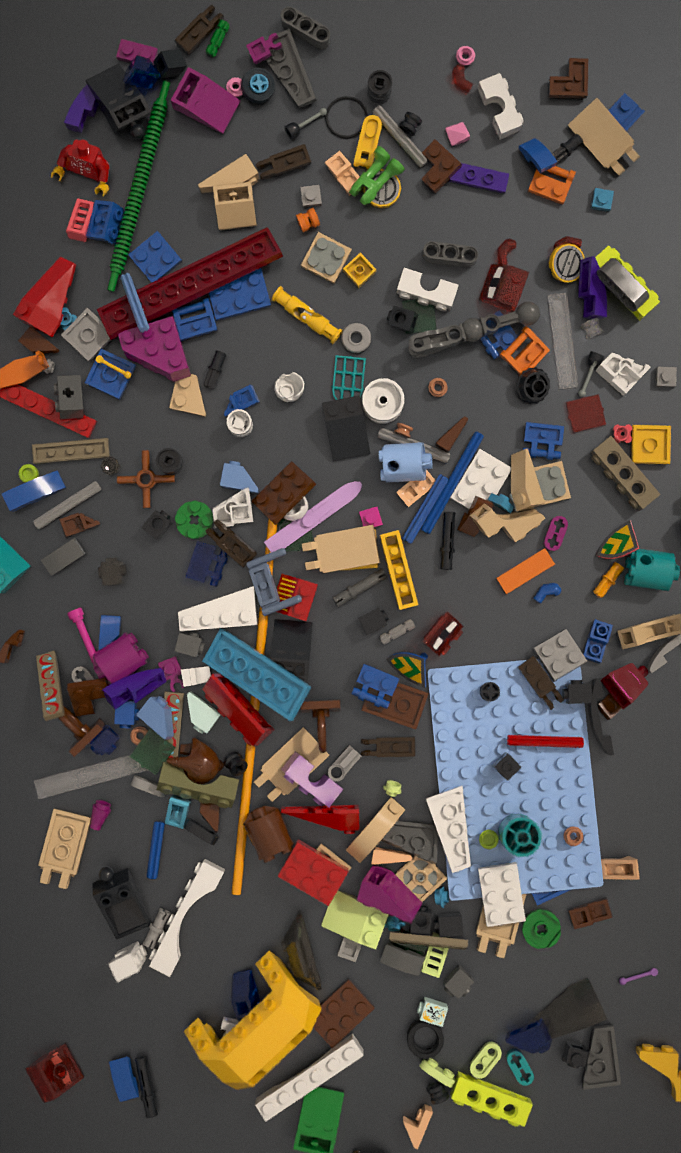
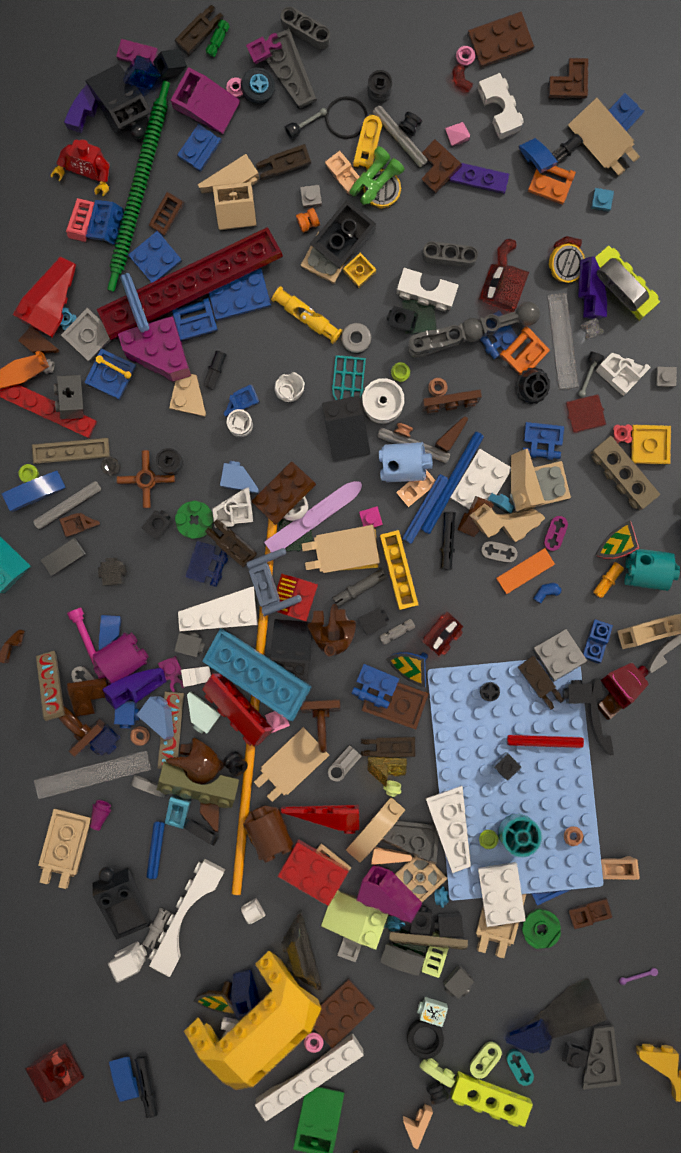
clear green piece [130,729,176,775] -> none
arch [281,751,343,807] -> none
none -> reddish brown slope [149,192,185,235]
none -> blue plate [177,124,222,172]
none -> shield [194,981,240,1016]
none -> white leg [241,898,266,924]
none -> bright pink plate [265,711,290,733]
none -> bright pink plate [304,1032,323,1053]
none -> reddish brown piece [307,604,356,656]
none -> black slope [310,199,376,269]
none -> clear yellow slope [367,757,407,787]
none -> lime plate [391,362,410,382]
none -> reddish brown plate [421,389,482,414]
none -> reddish brown plate [468,11,534,68]
none -> light grey beam [481,541,517,563]

